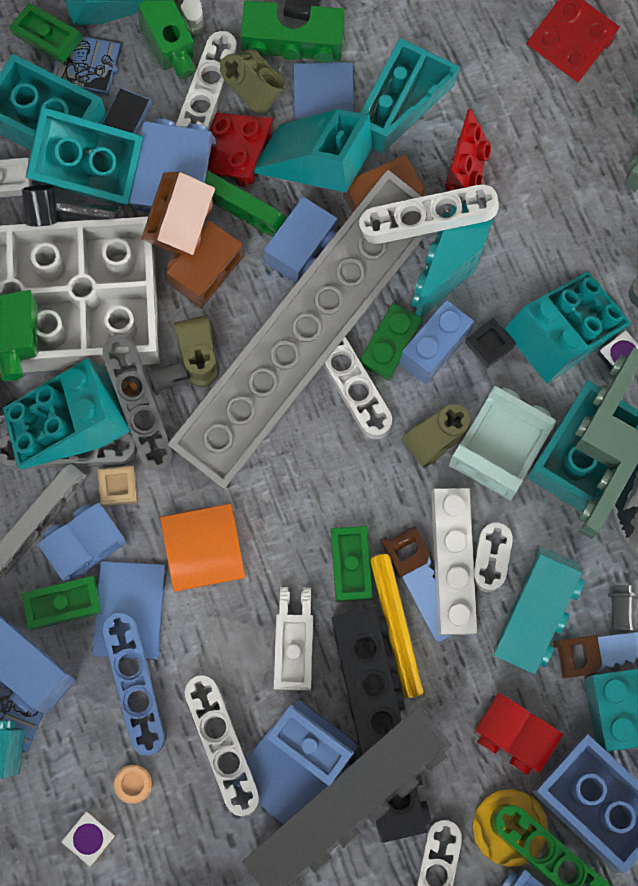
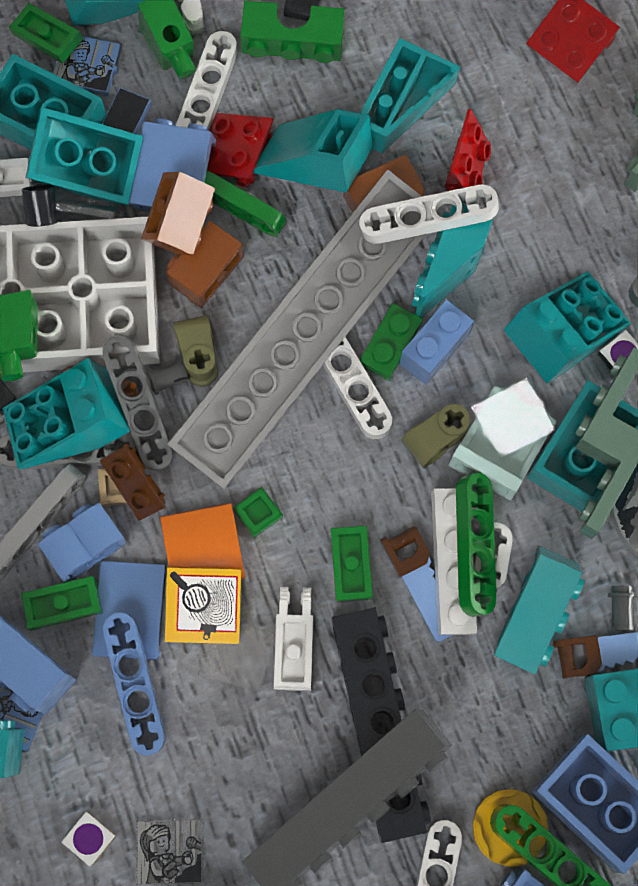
light nougat tile [114,765,153,804] -> none
white beam [185,675,261,817] -> none
olive piece [220,49,286,114] -> none
medium blue piece [232,727,328,824] -> none
medium blue brick [264,196,338,283] -> none
medium blue panel [266,701,358,787] -> none
medium blue piece [292,63,355,120] -> none
yellow axle [370,554,423,699] -> none
black plate [465,318,516,369] -> none
red brick [473,693,563,776] -> none
none -> reddish brown hinge [100,443,166,521]
none -> piece [133,819,207,886]
none -> tile [165,567,242,644]
none -> green tile [233,487,283,538]
none -> green beam [456,473,496,617]
none -> clear piece [472,377,556,458]

